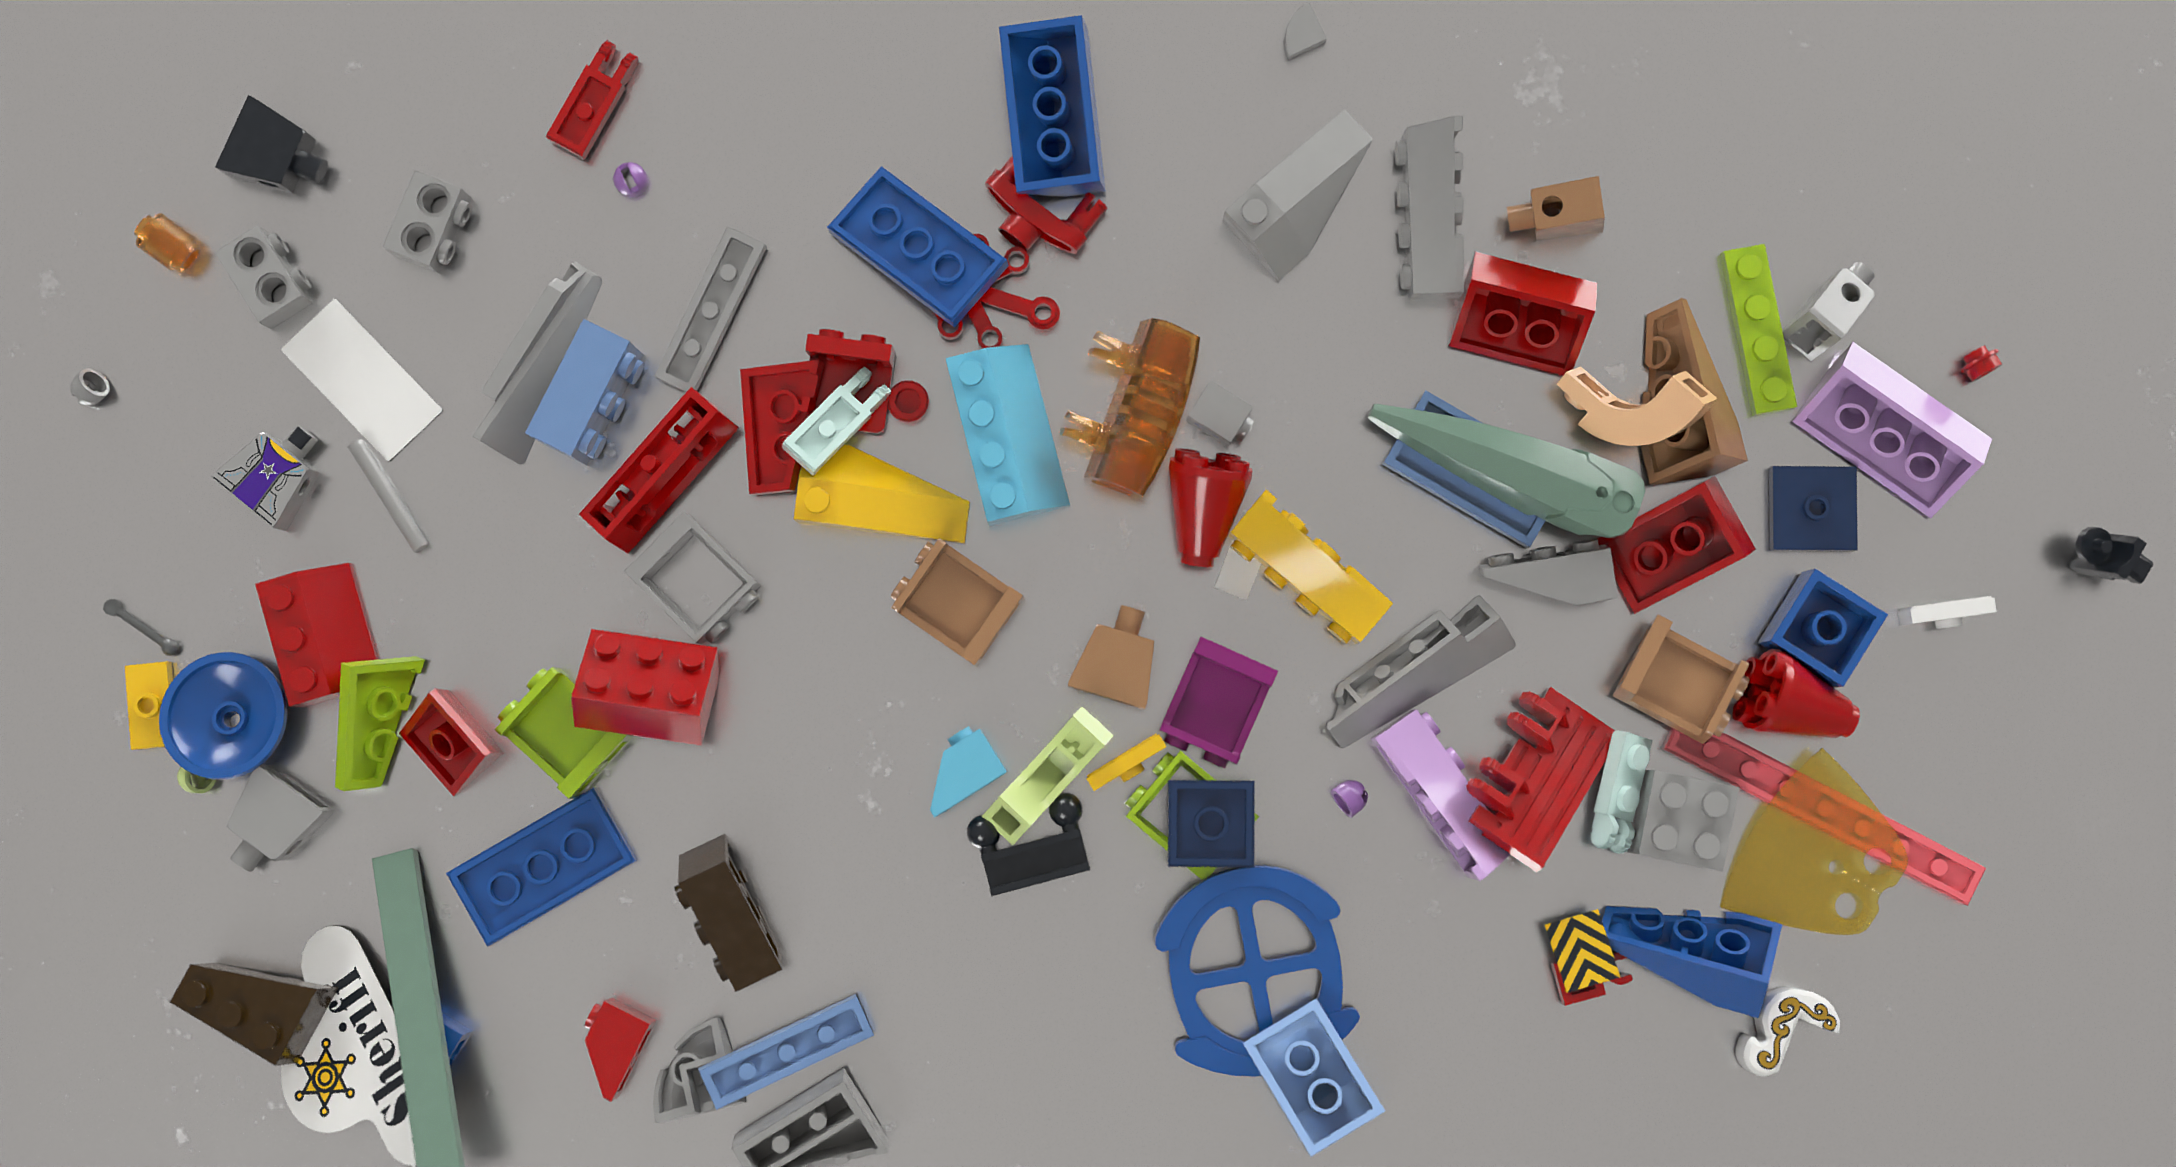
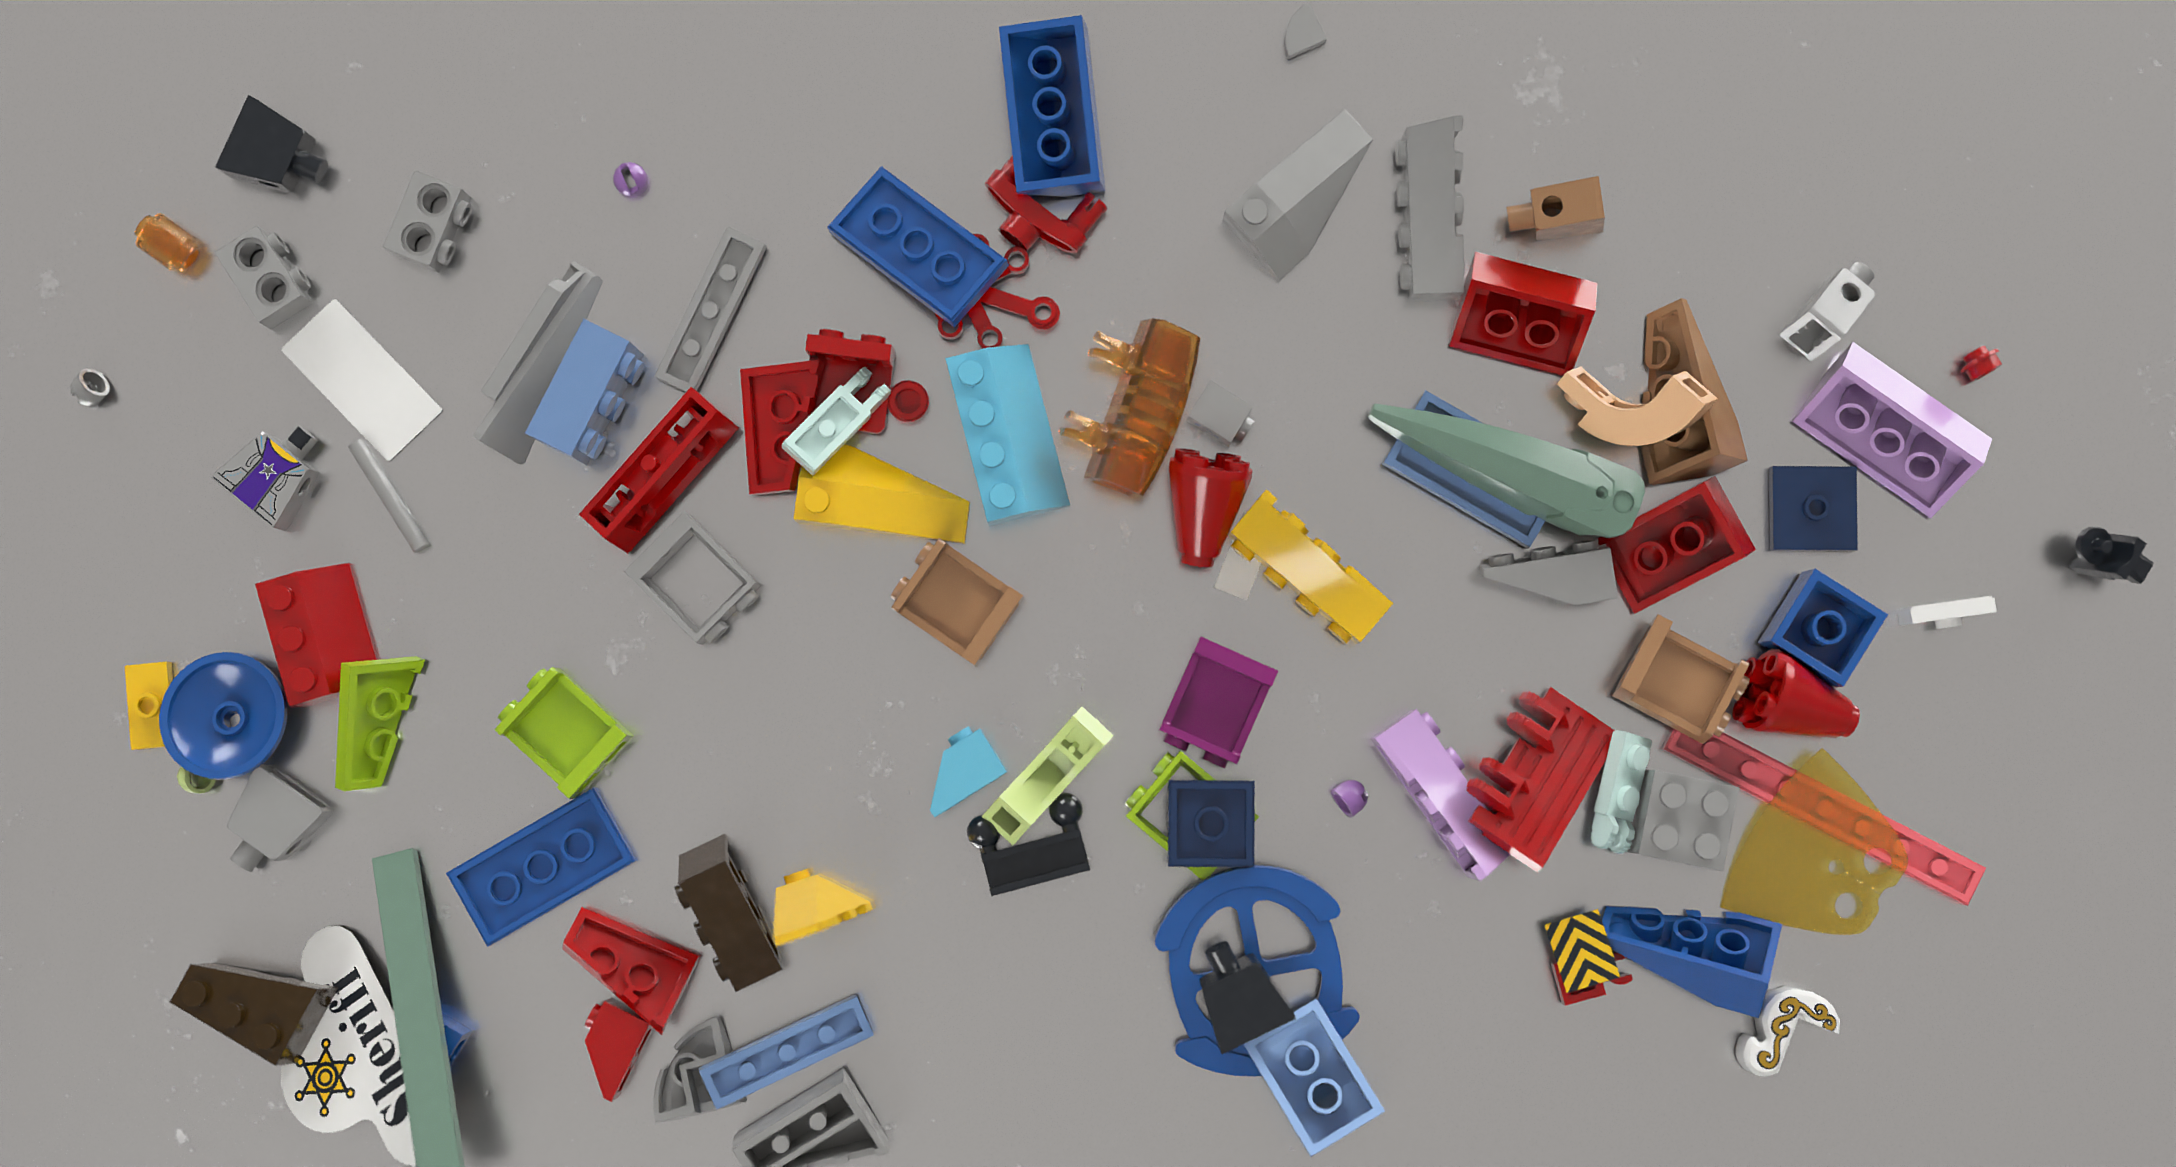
dark grey hinge [103,599,179,656] -> none
red slope [399,688,504,797] -> none
red hinge [546,40,639,160] -> none
red brick [571,629,719,745] -> none
medium nougat torso [1068,605,1154,710] -> none
yellow plate [1086,734,1167,791] -> none
light grey wedge [1326,595,1516,748] -> none
lime plate [1720,244,1797,416] -> none
none -> red wing [562,907,699,1035]
none -> yellow wedge [773,869,876,946]
none -> black torso [1199,941,1296,1054]

